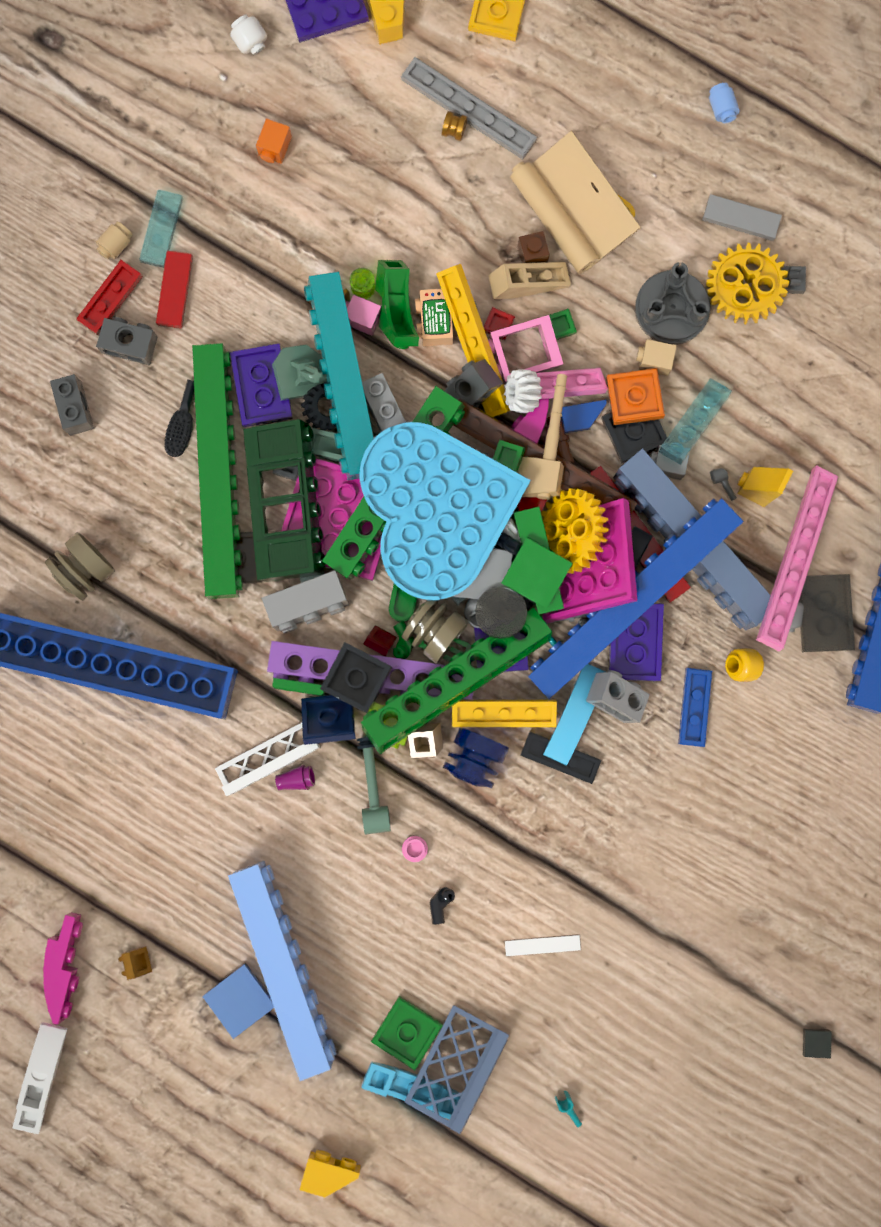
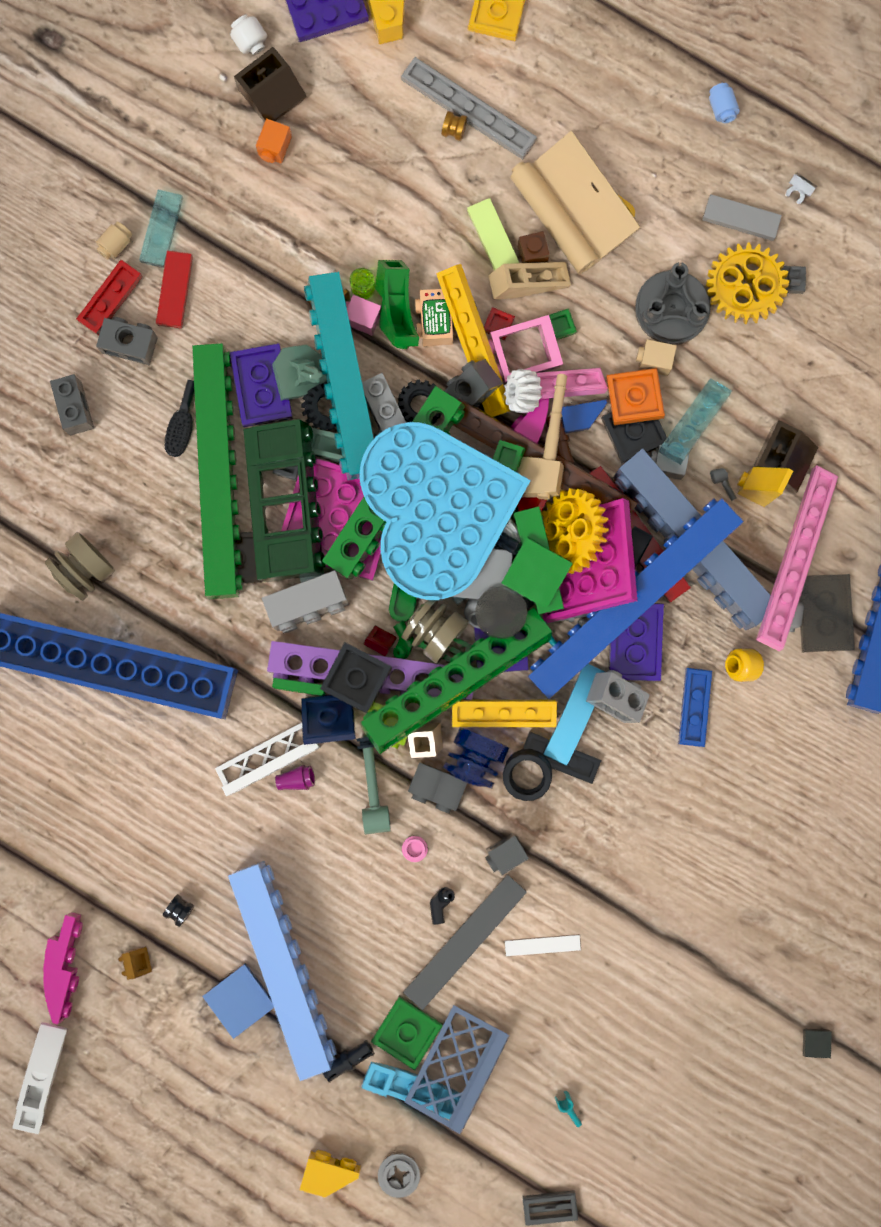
none -> black wheel [162,894,195,928]
none -> dark brown slope [234,47,307,123]
none -> black pin [323,1040,375,1083]
none -> light grey gear [378,1153,420,1198]
none -> black tyre [398,379,442,425]
none -> dark grey tile [403,874,527,1010]
none -> dark grey brick [408,762,468,814]
none -> yellowish green tile [467,198,519,271]
none -> dark grey brick [485,833,529,875]
none -> black tyre [503,749,552,801]
none -> dark grey tile [522,1190,578,1226]
none -> dark brown slope [753,420,819,493]
none -> tile [786,173,817,204]

